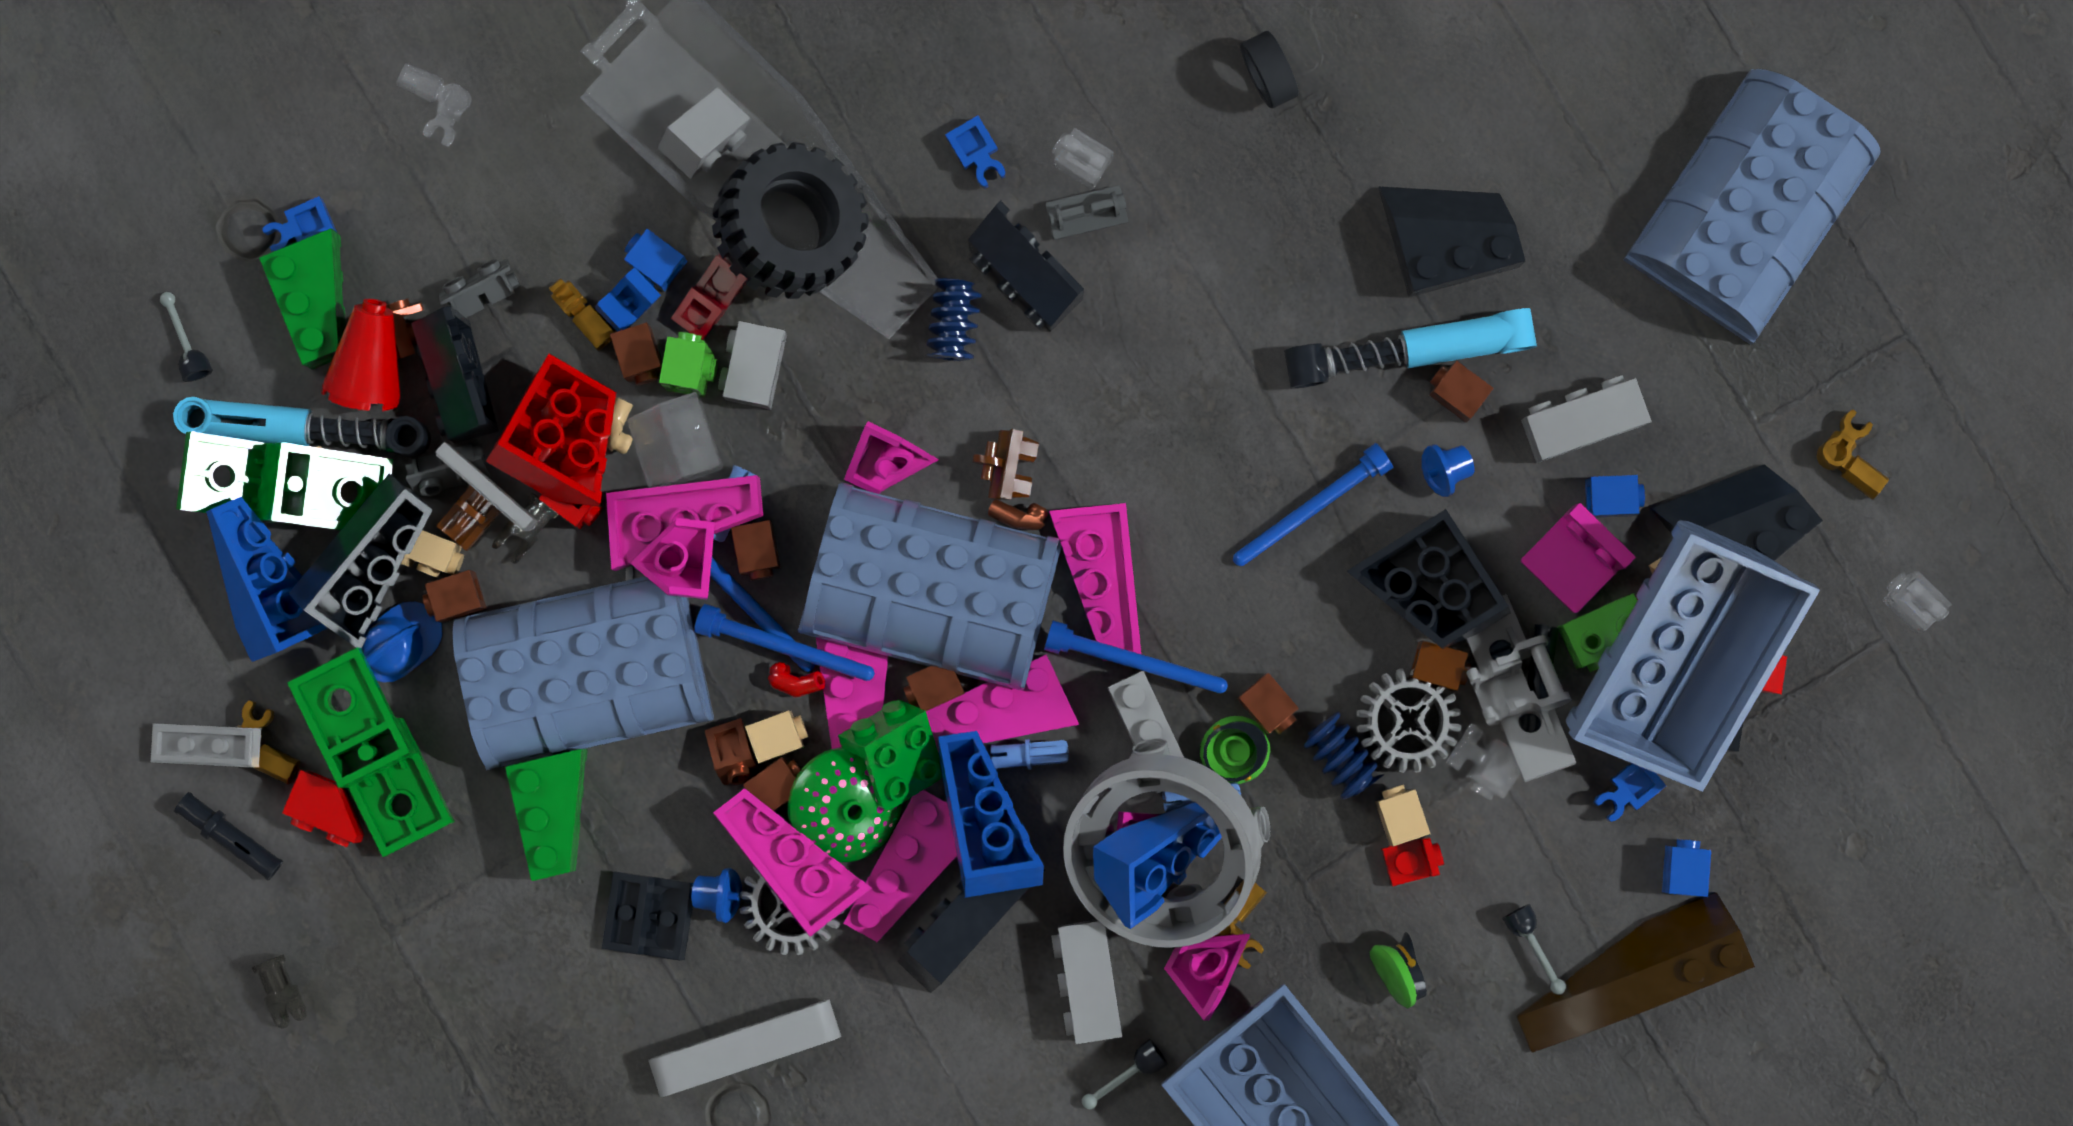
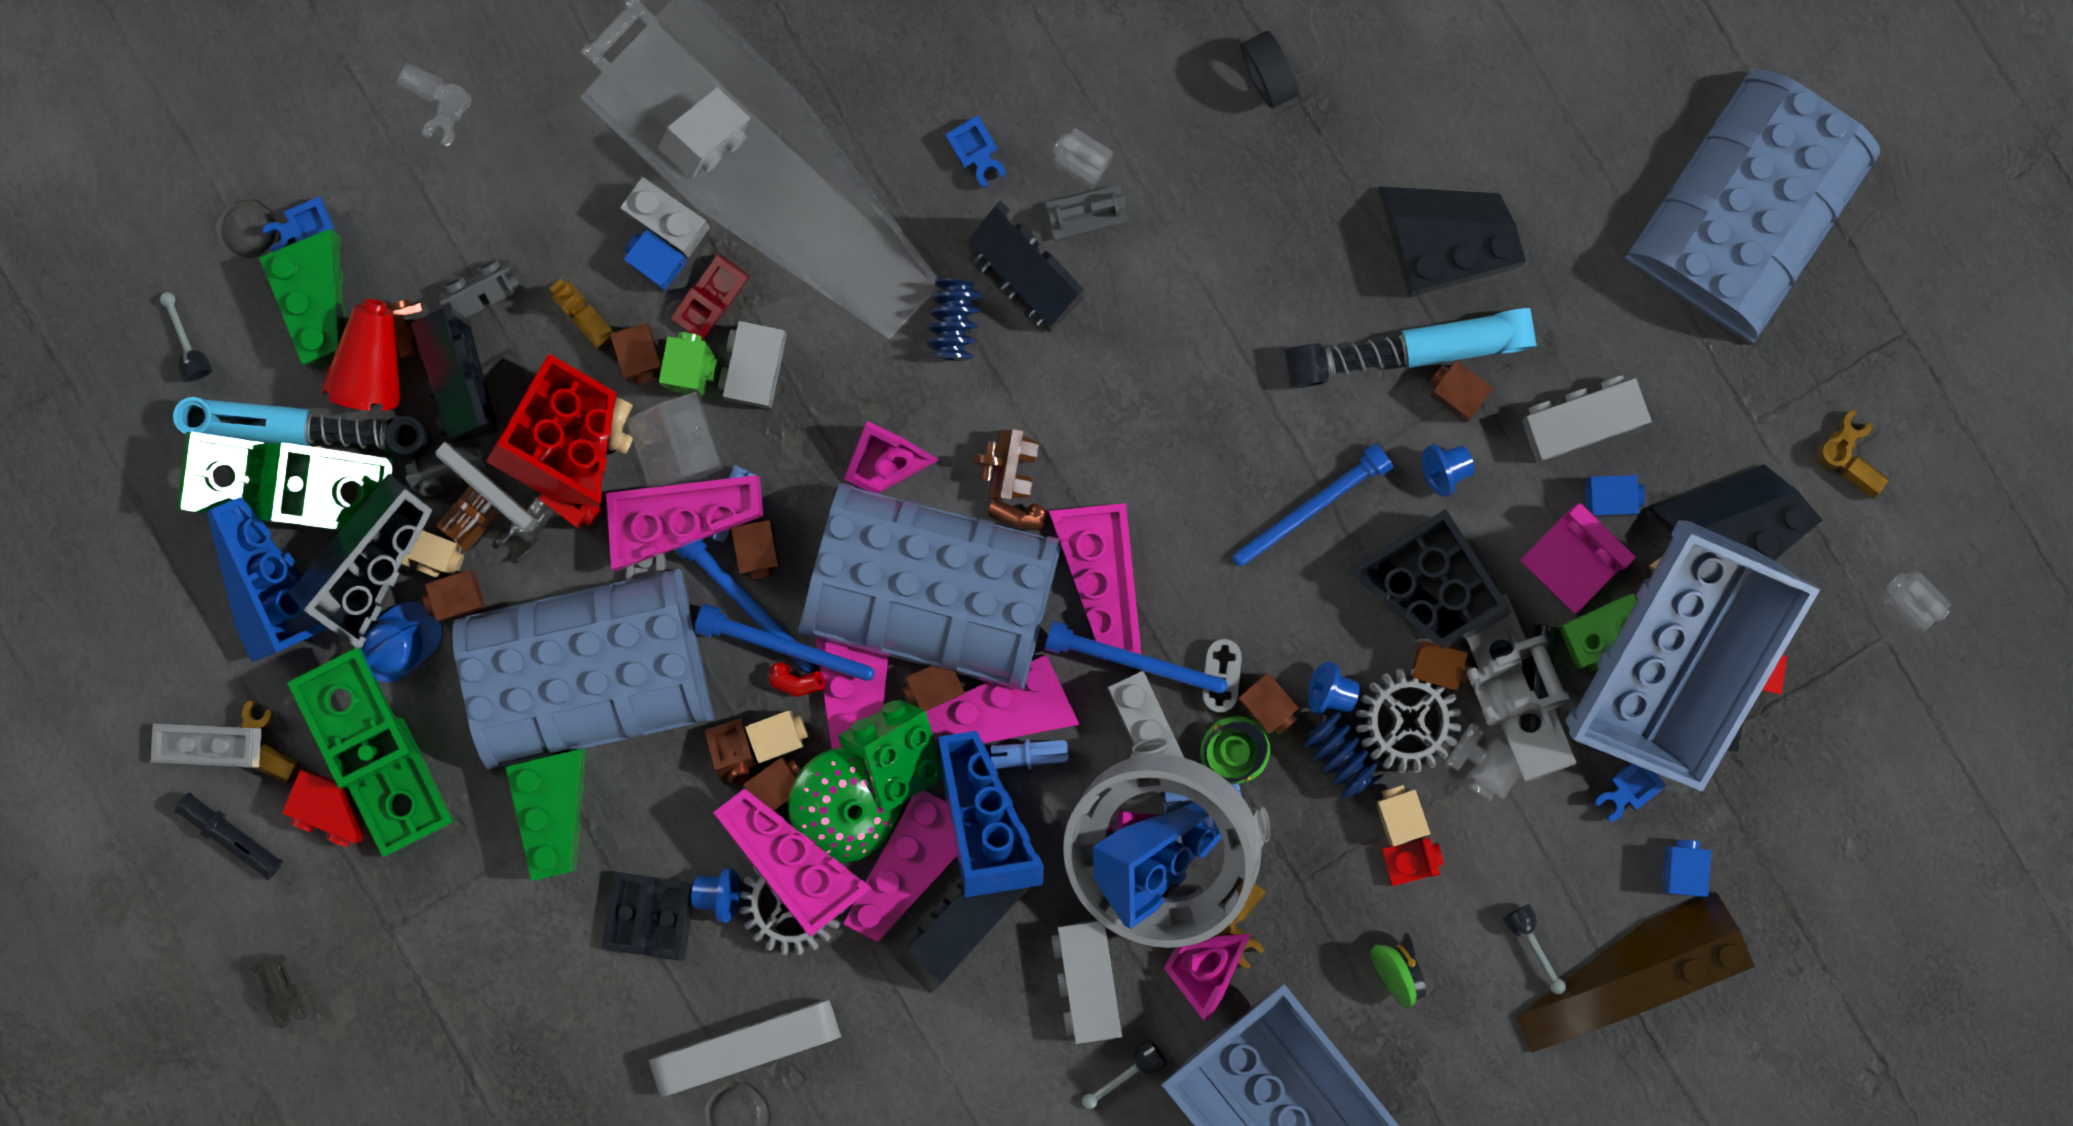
blue bracket [595,267,661,332] -> none
dark pink slope [630,518,715,599] -> none
black tyre [712,142,869,299] -> none
none -> light grey brick [620,176,710,258]
none -> light grey beam [1202,639,1242,712]
none -> blue piece [1308,662,1359,715]

